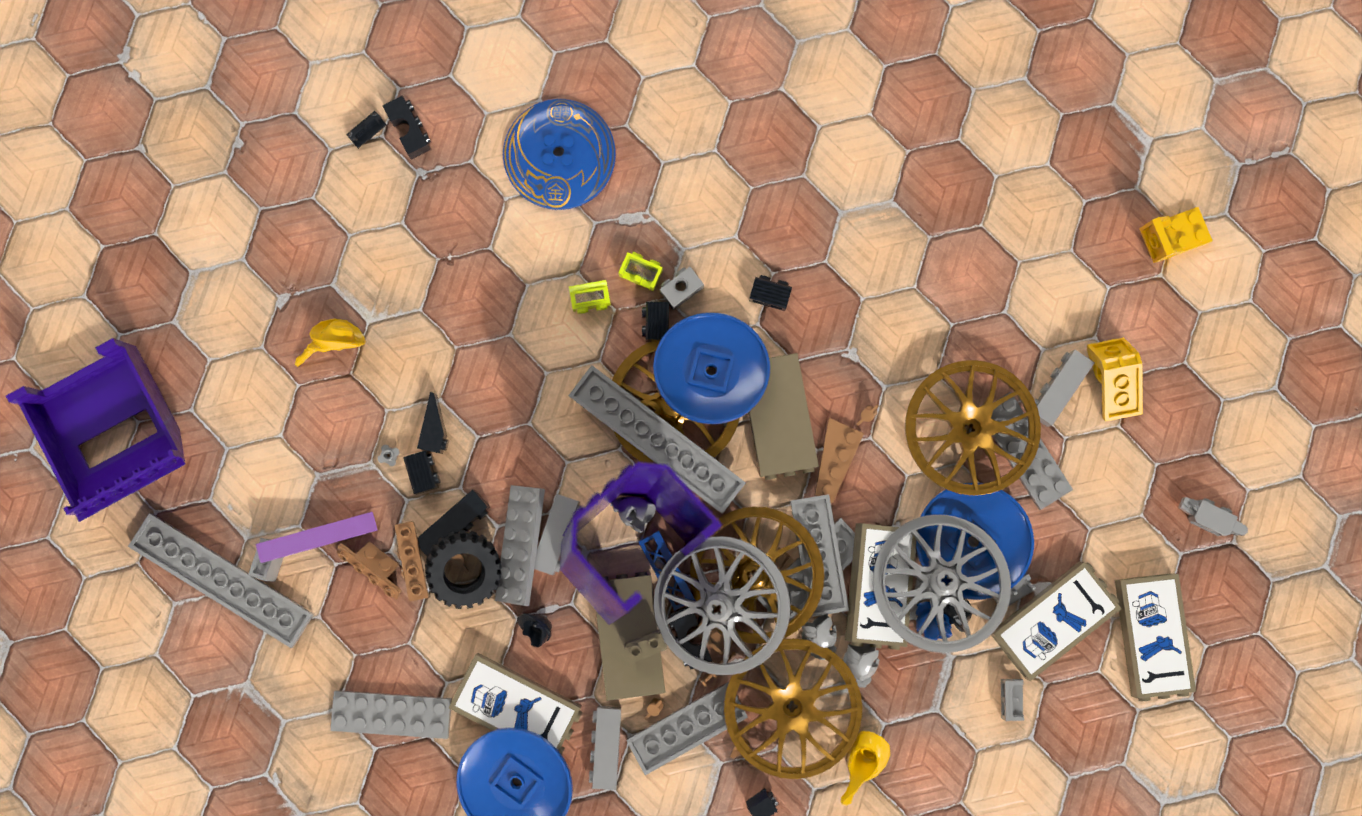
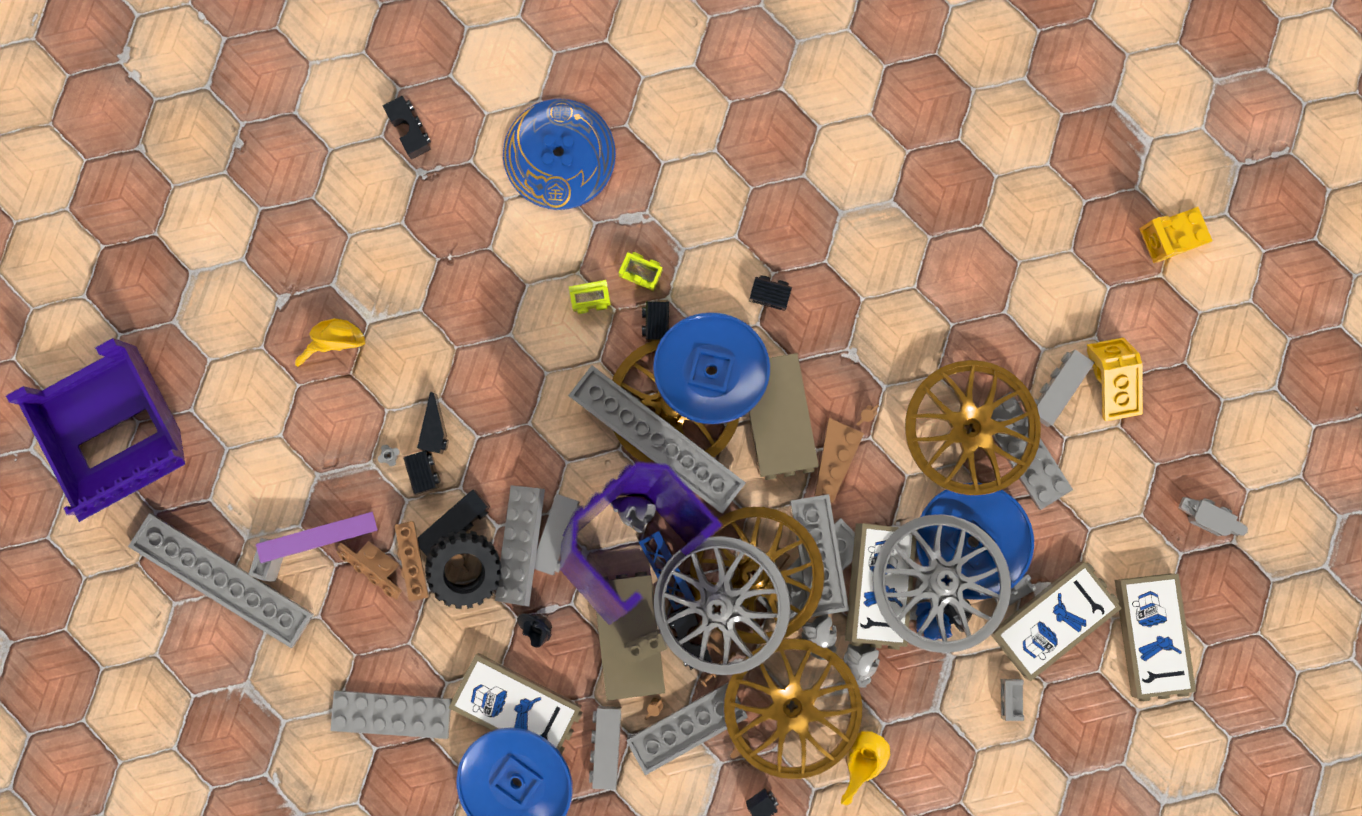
black hinge [346,111,387,149] -> none
light grey brick [660,267,704,310] -> none

